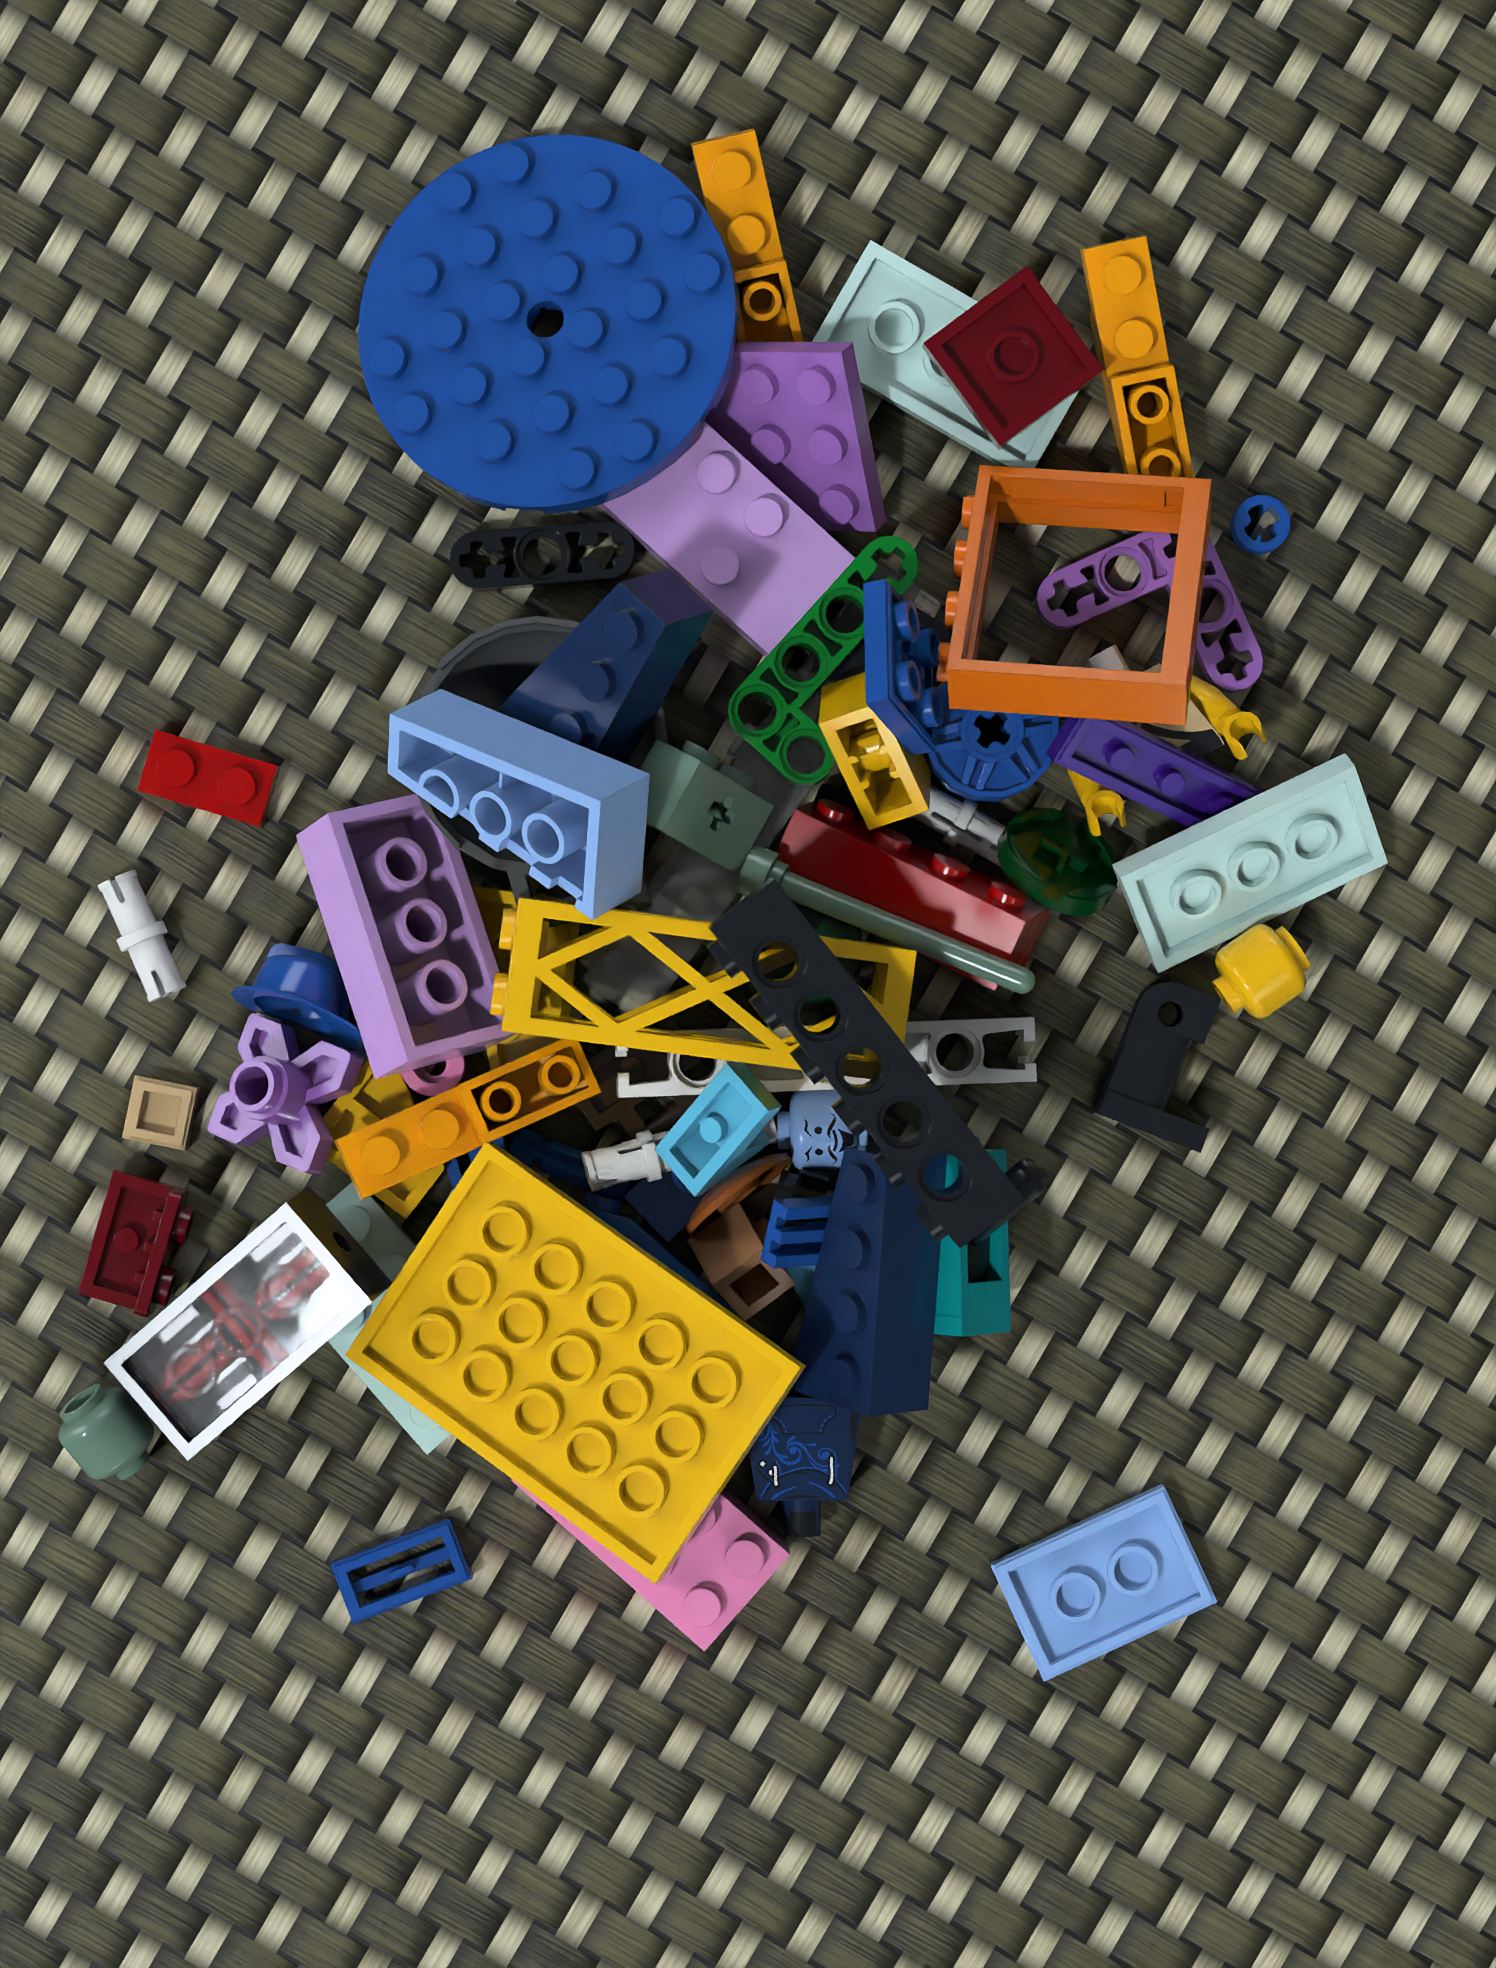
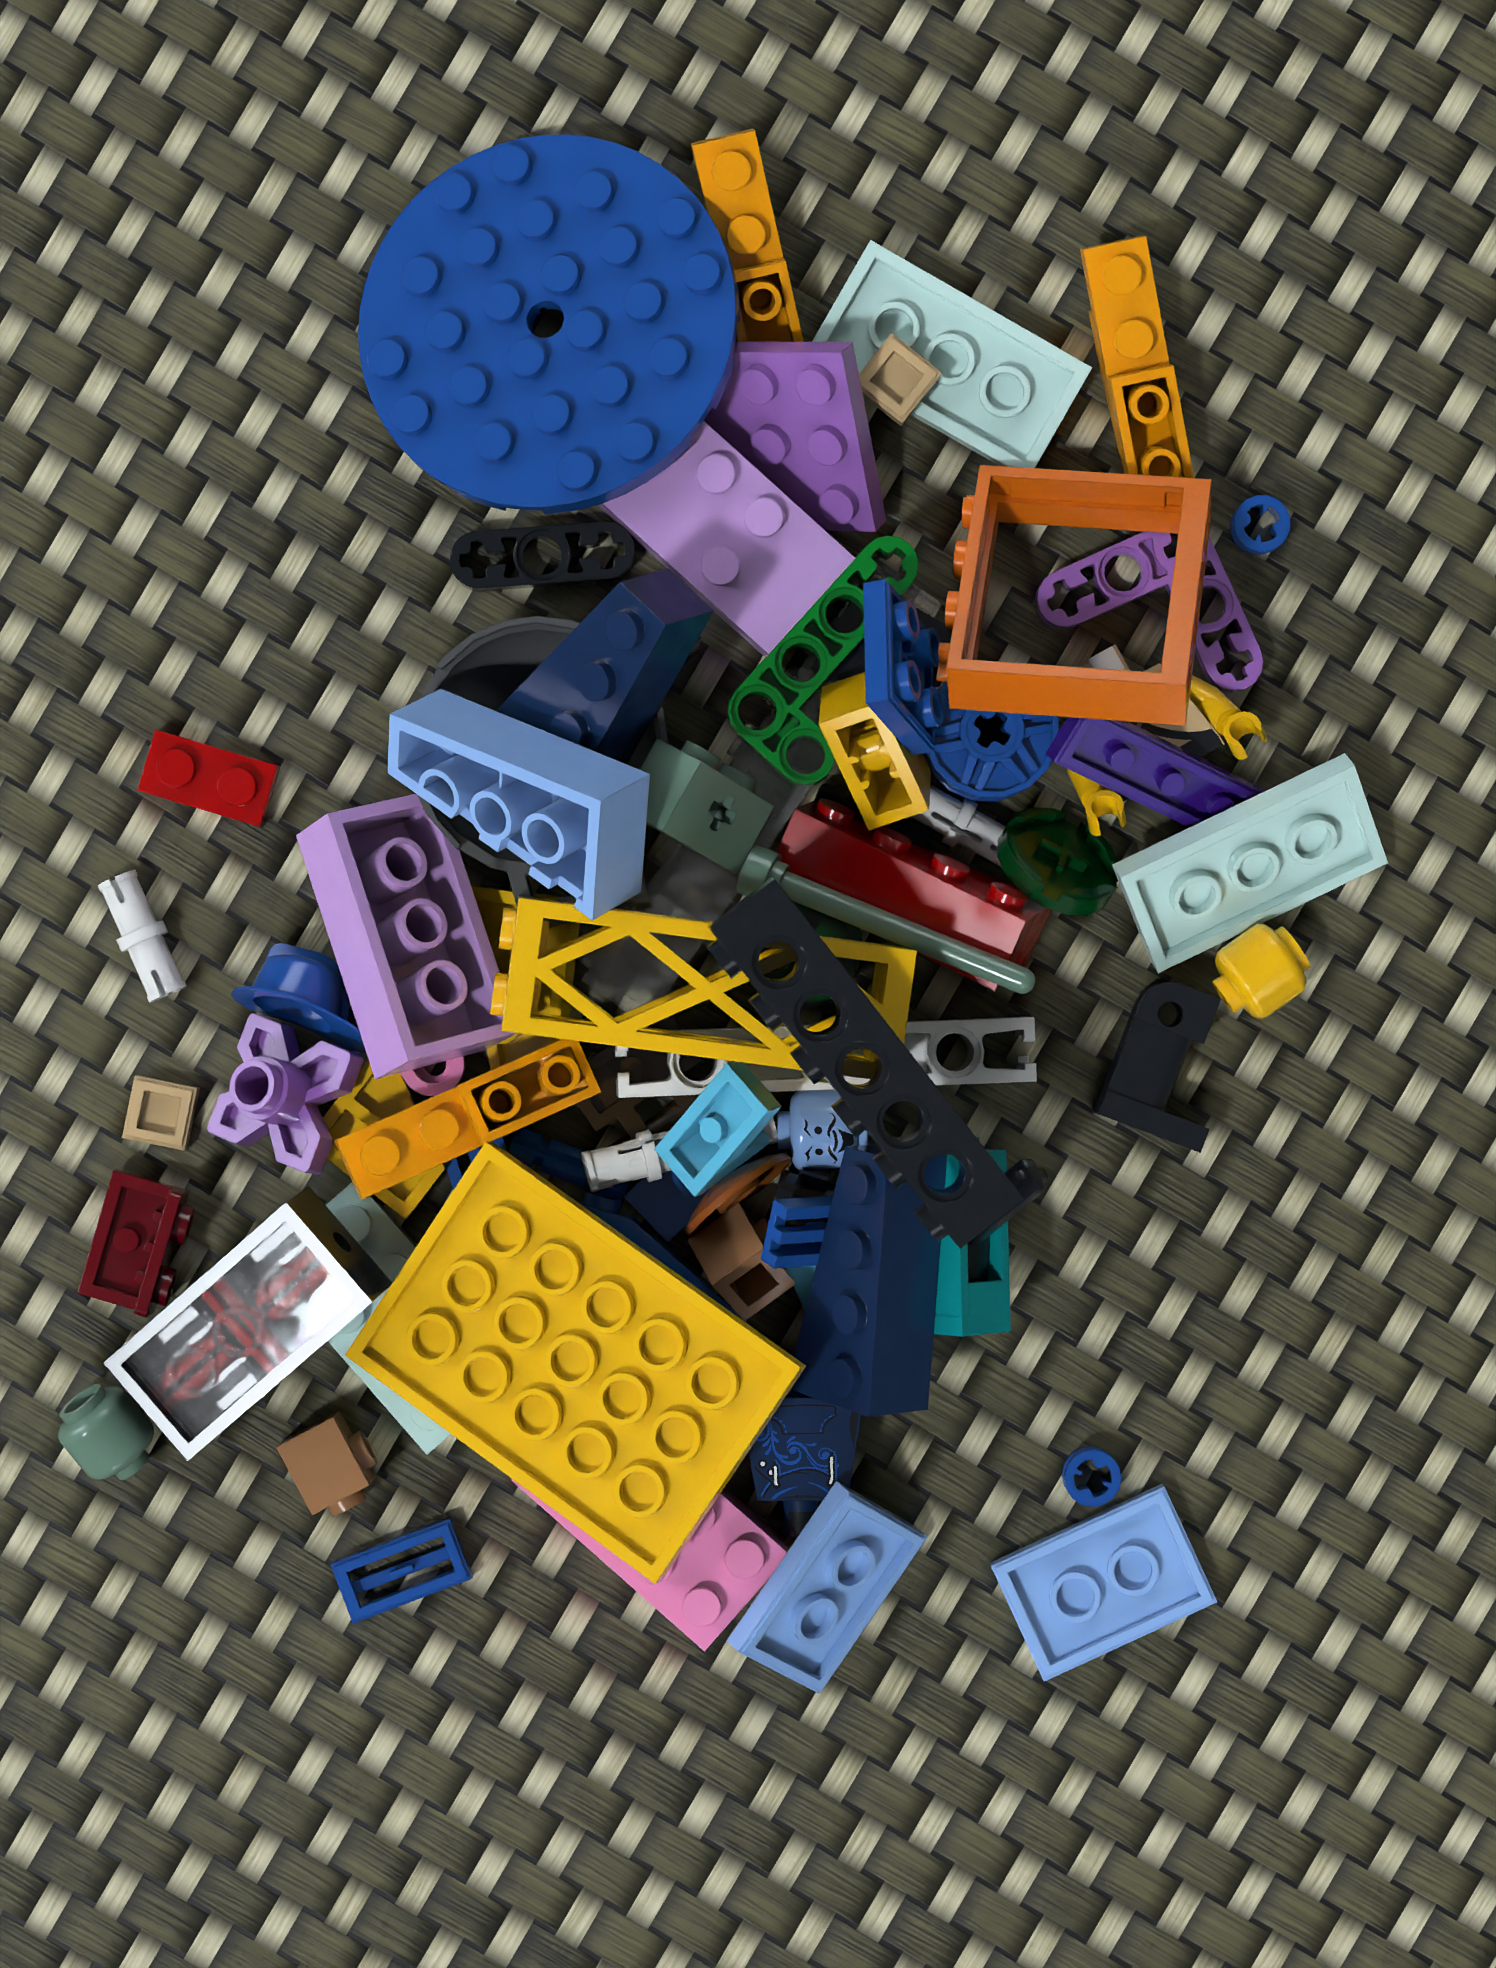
dark red plate [922,266,1104,450] -> none
none -> medium nougat brick [276,1410,378,1517]
none -> light blue tile [727,1481,927,1694]
none -> tan tile [859,333,942,426]
none -> blue bush [1062,1446,1122,1507]

